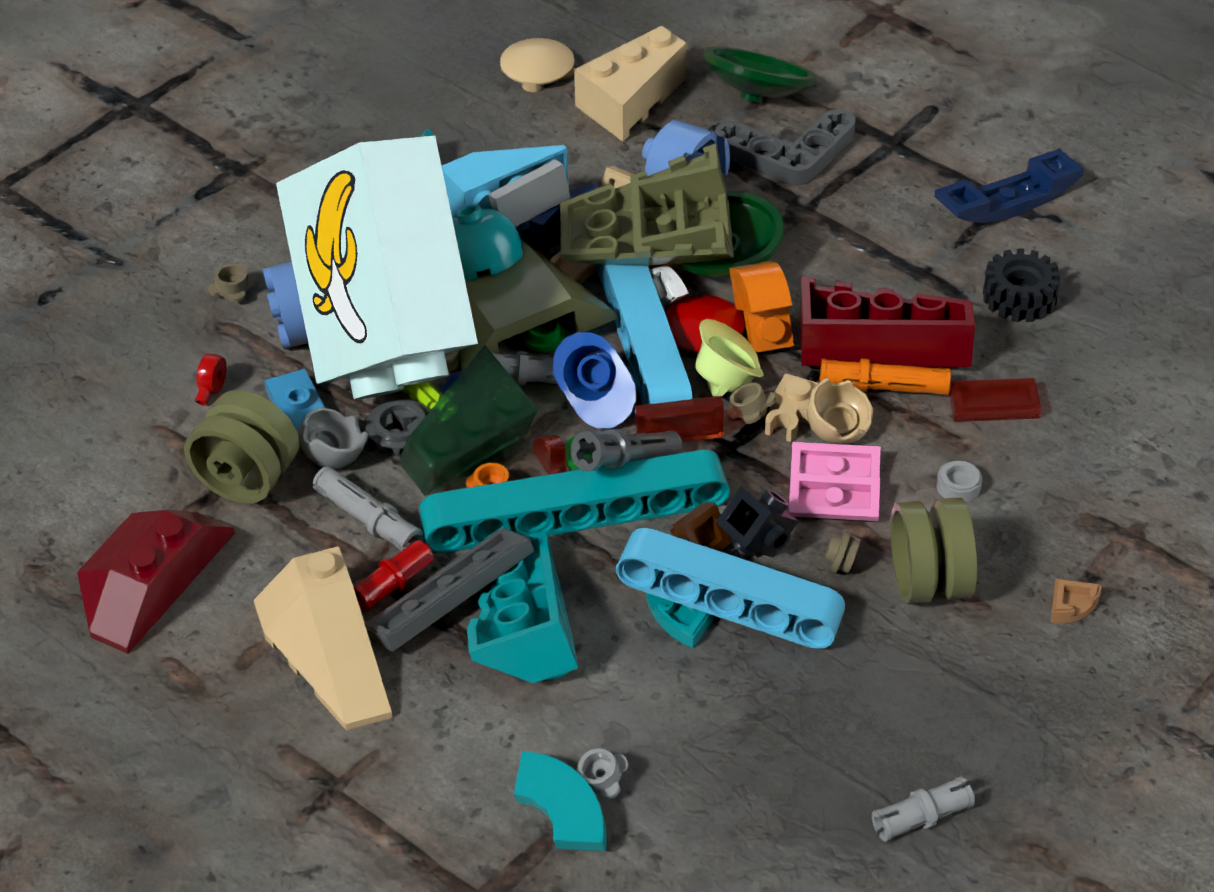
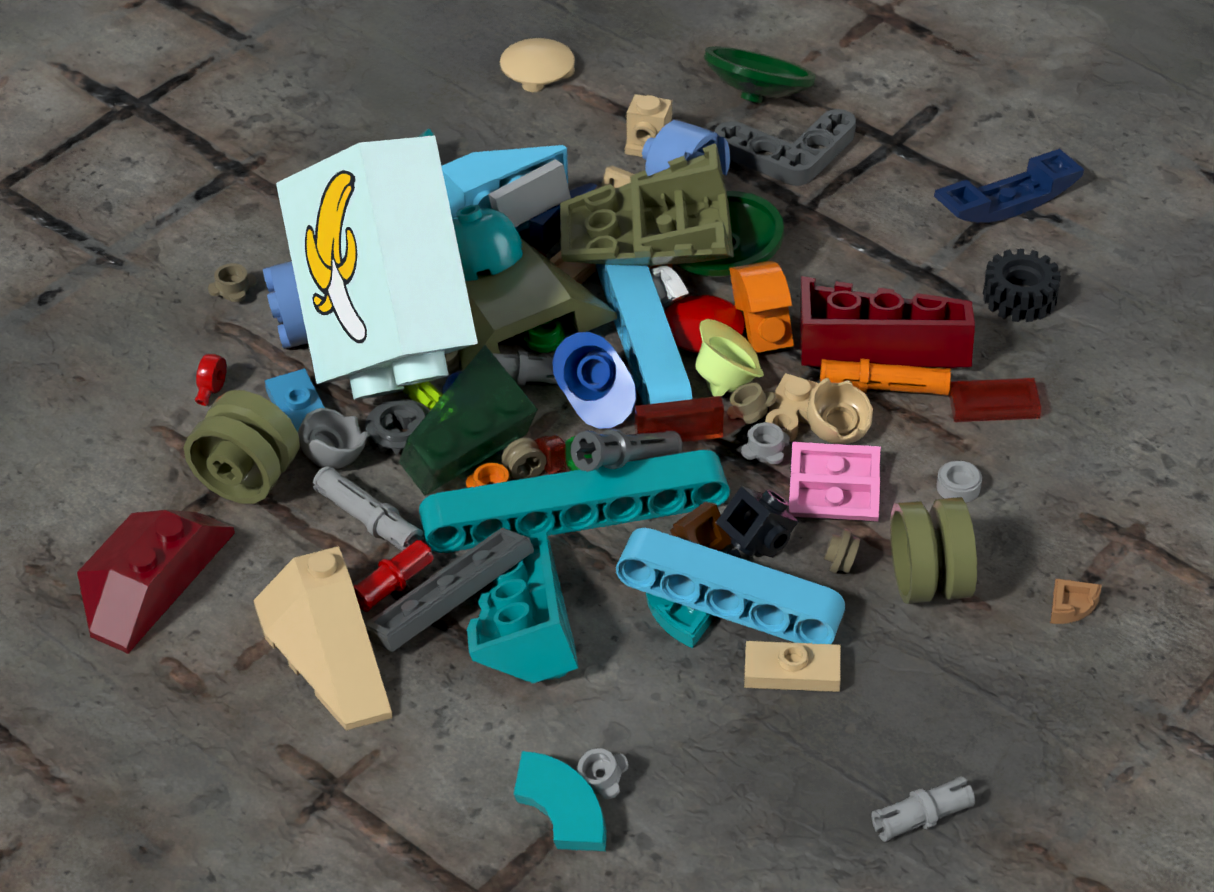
tan wedge [574,26,686,142] -> none
none -> dark tan bush [502,438,546,480]
none -> tan brick [625,94,672,157]
none -> light grey plate [741,422,790,464]
none -> tan plate [744,641,840,692]

